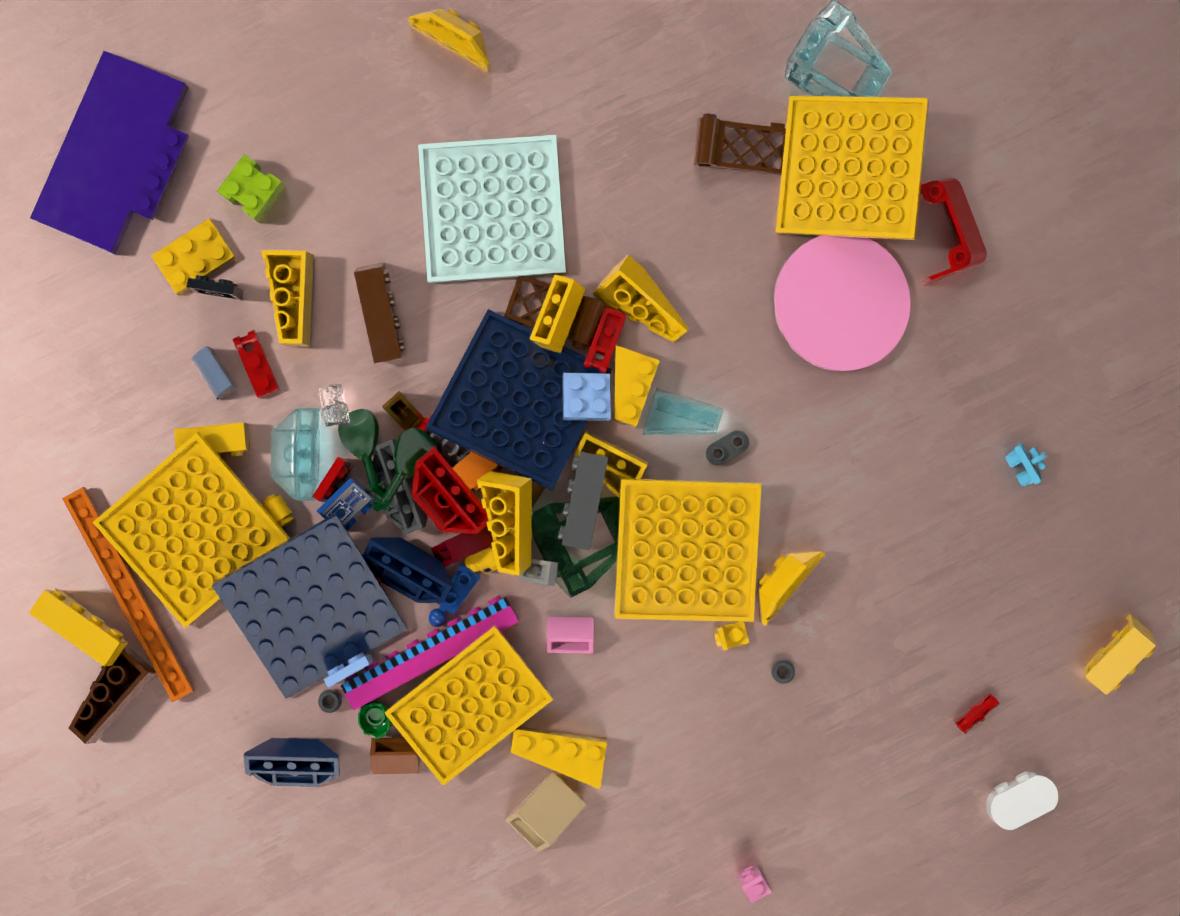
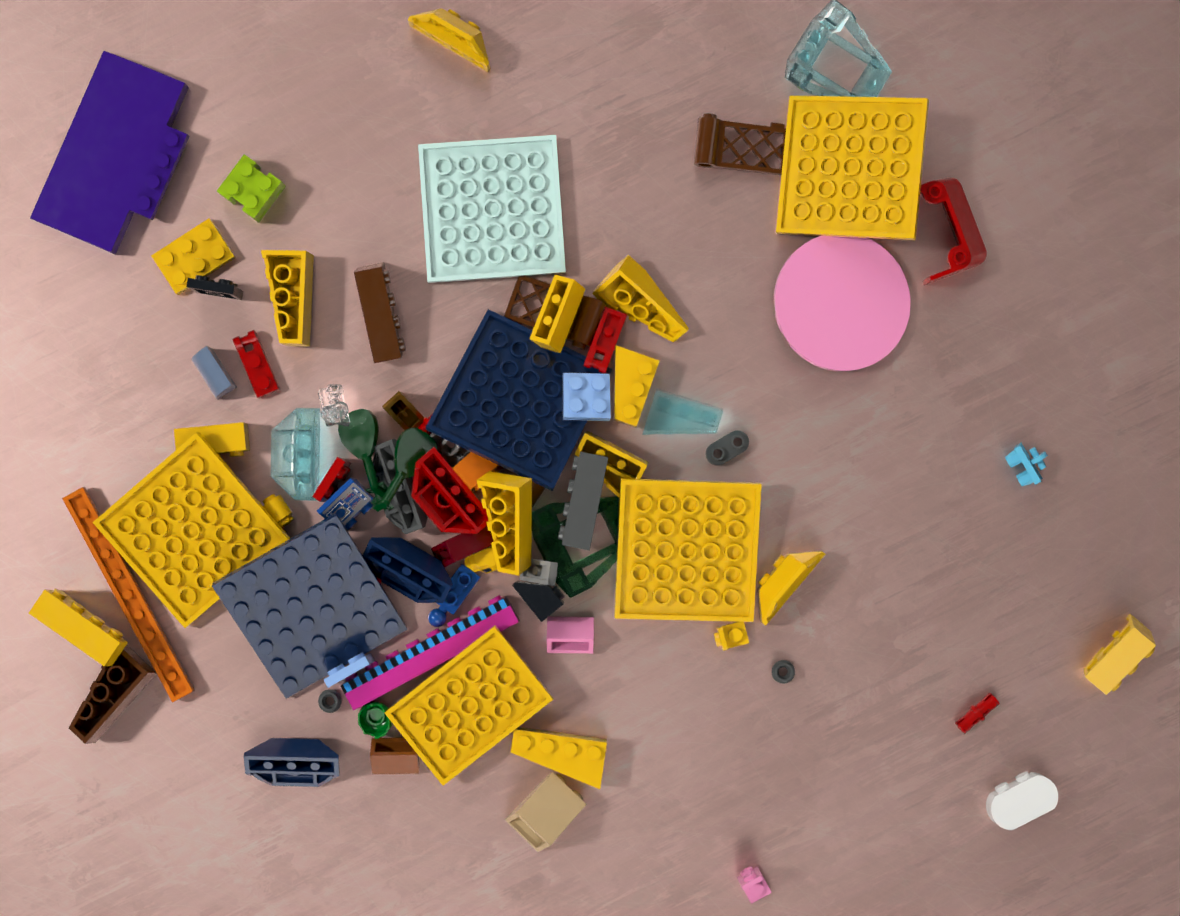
none -> black slope [512,581,565,622]

